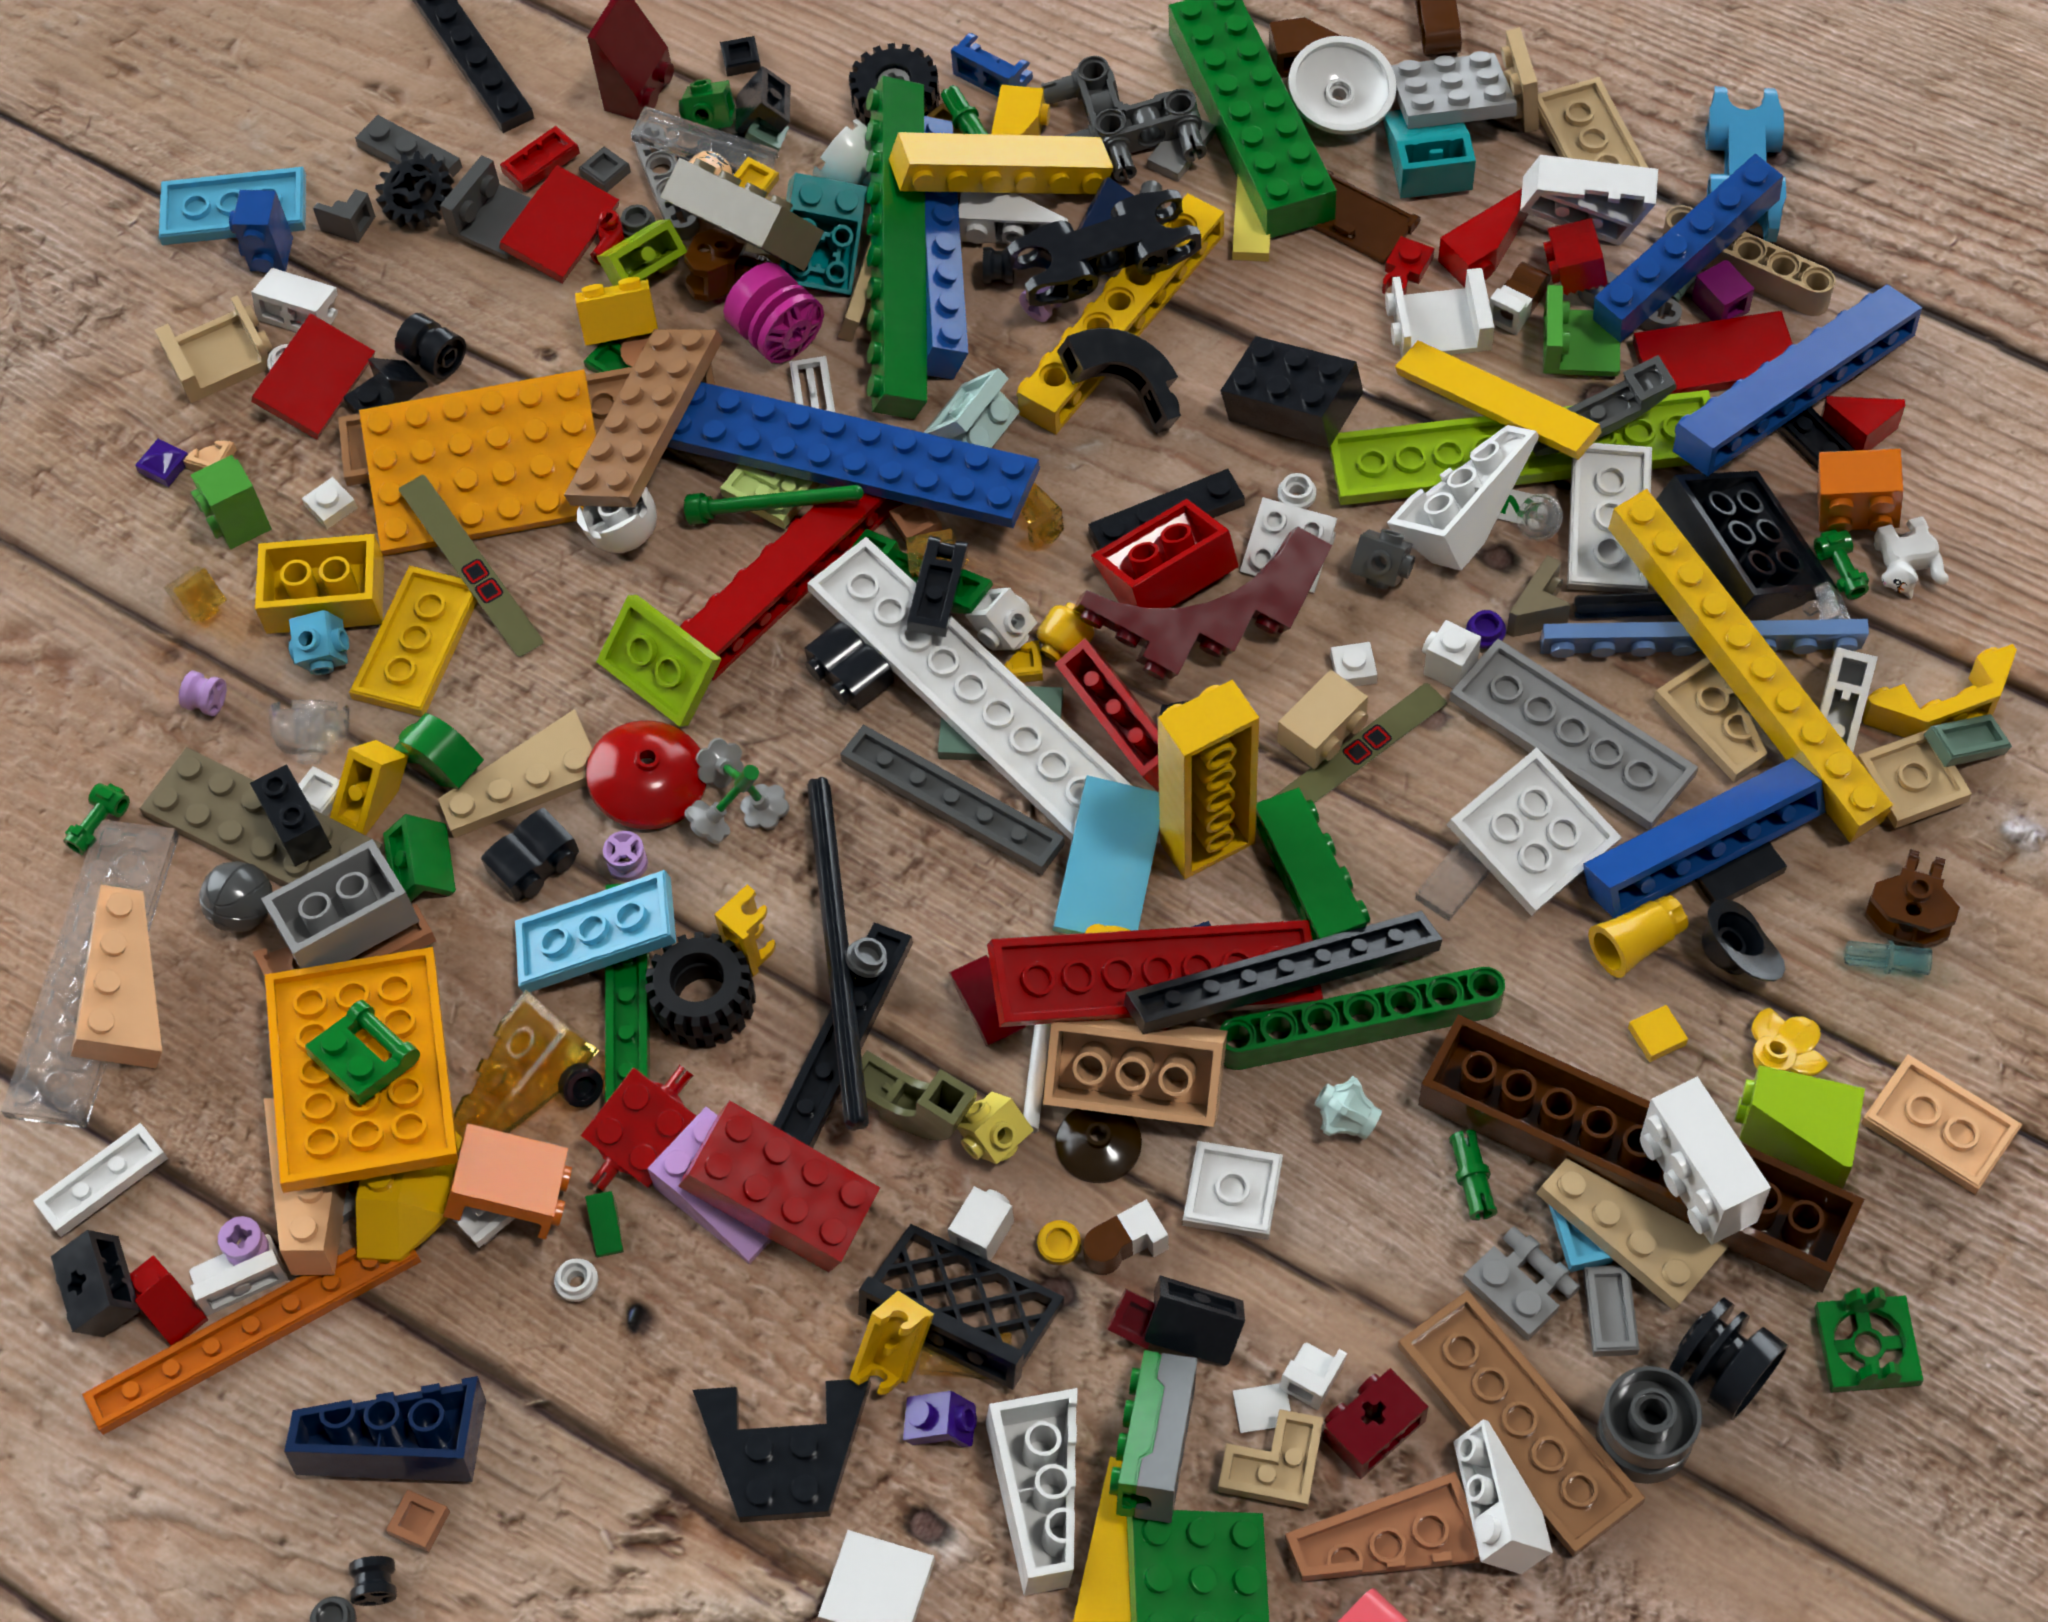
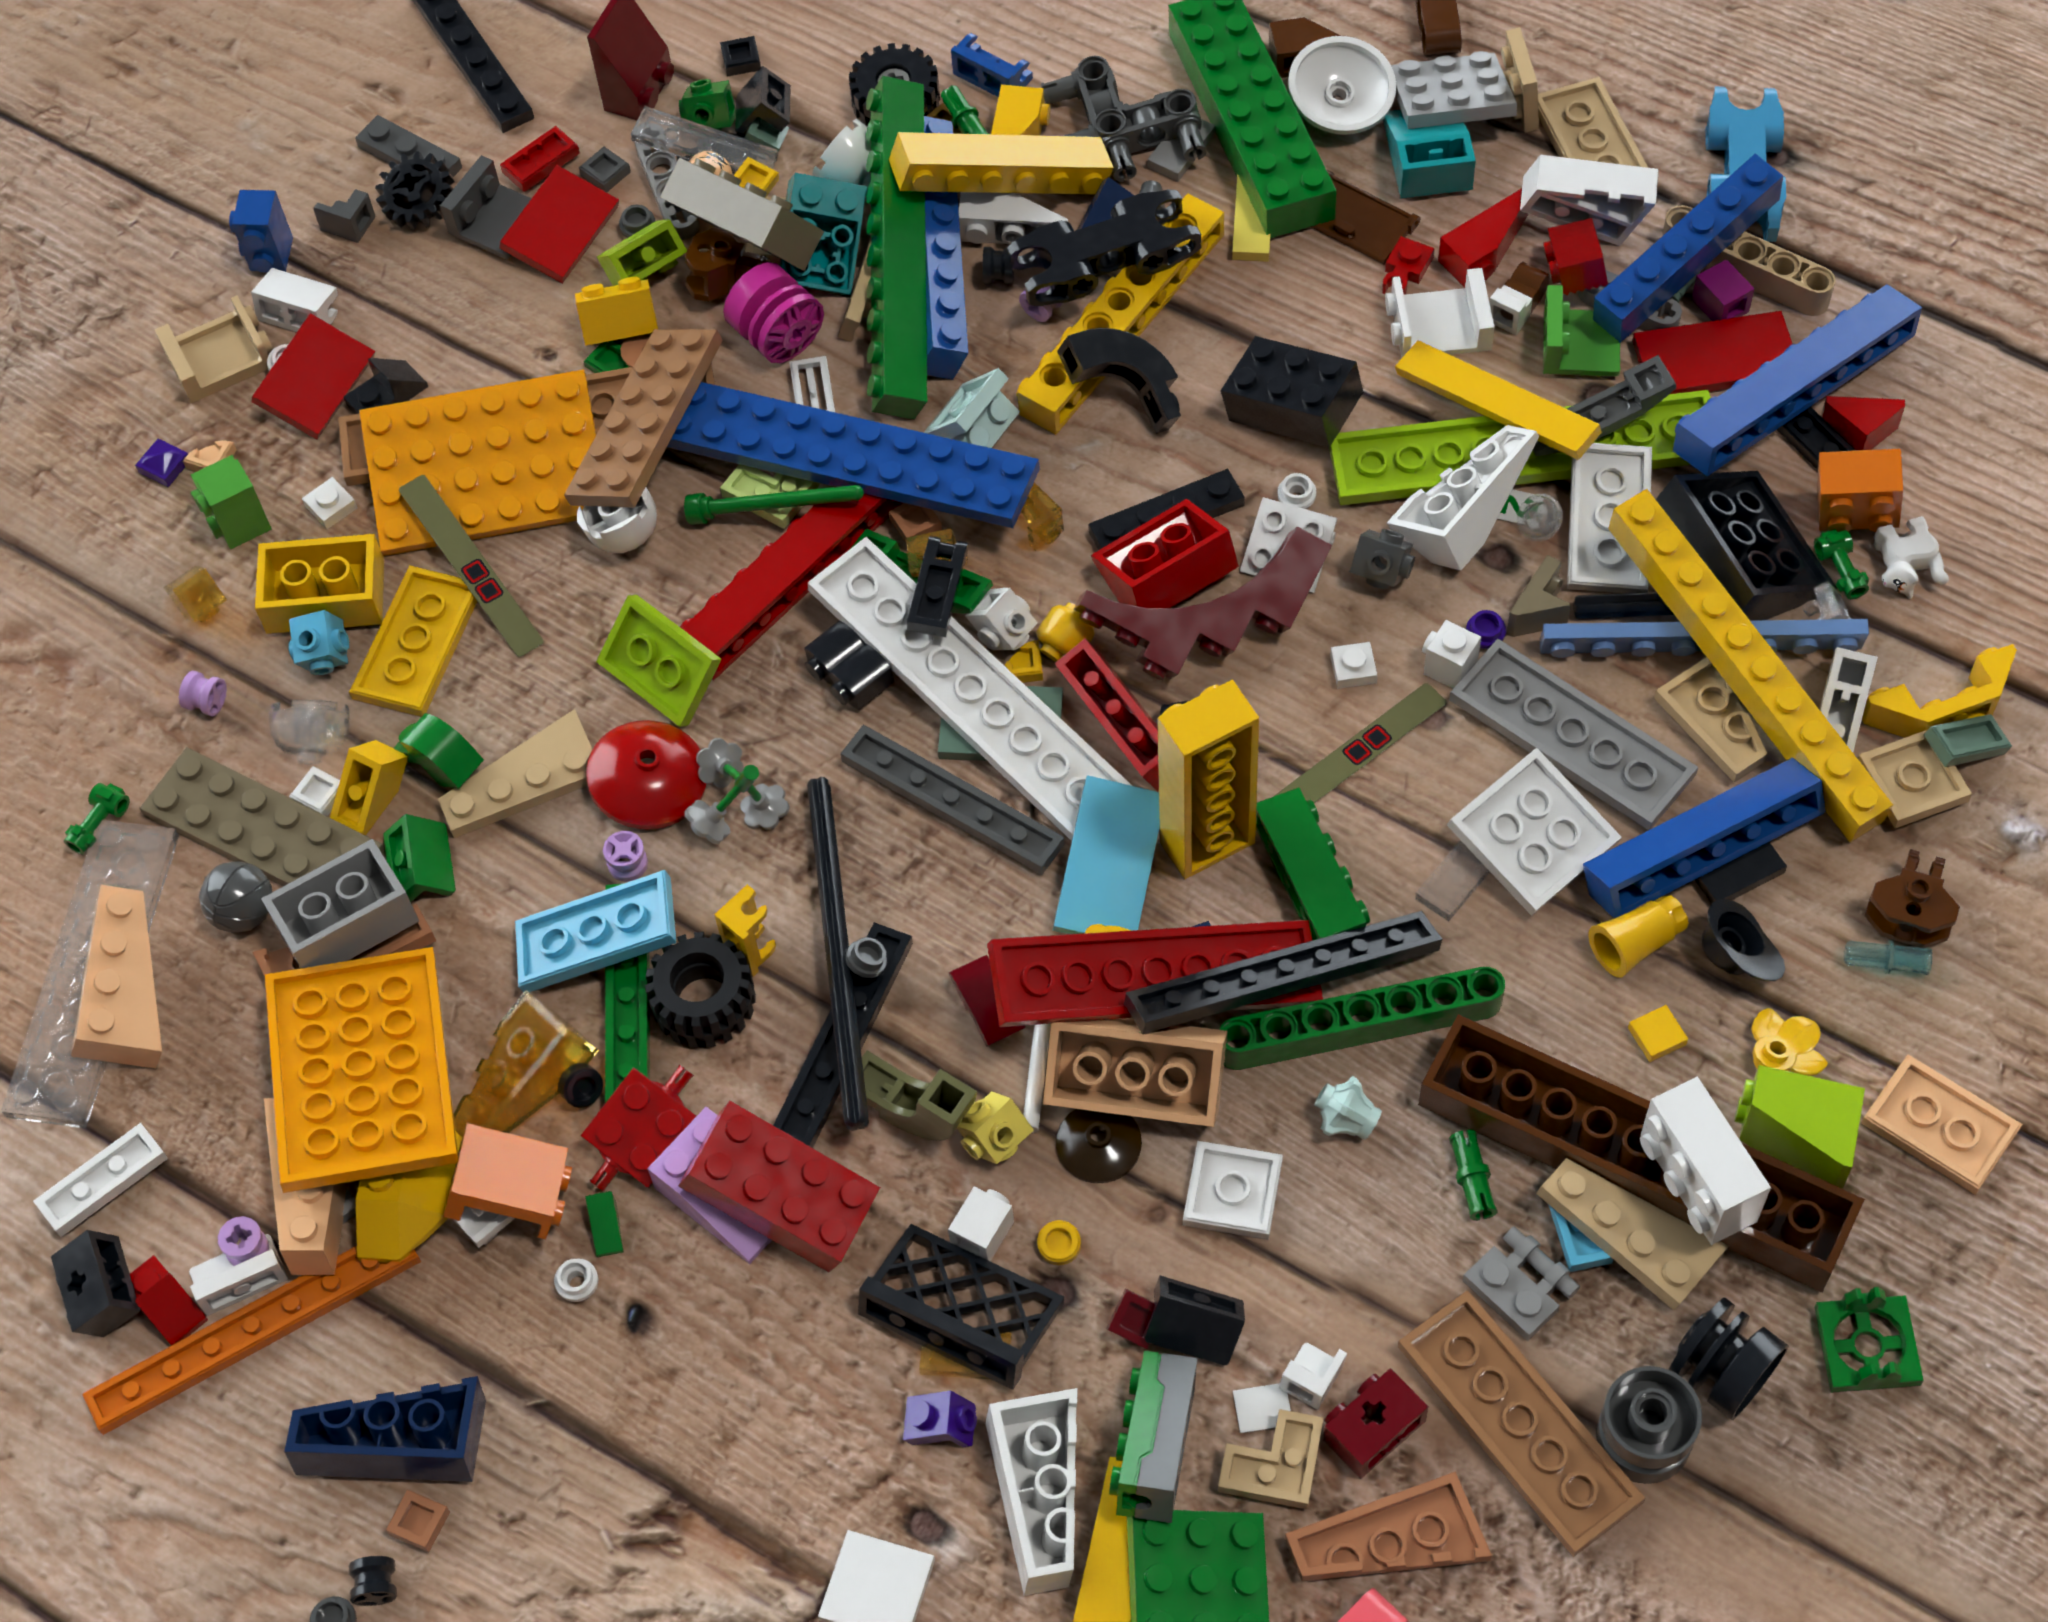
medium azure tile [159,167,306,245] -> none
black brick [250,764,332,867] -> none
green plate [305,1000,420,1105] -> none
black wheel [394,313,466,379] -> none
black brick [481,808,580,902] -> none
red arm [590,209,624,266] -> none
black wing [693,1378,871,1523] -> none
yellow hinge [849,1291,934,1395] -> none
leg [1083,1199,1169,1275] -> none
tan brick [1277,669,1368,770] -> none
white slope [1453,1419,1553,1574] -> none
light grey tile [1583,1266,1640,1357] -> none

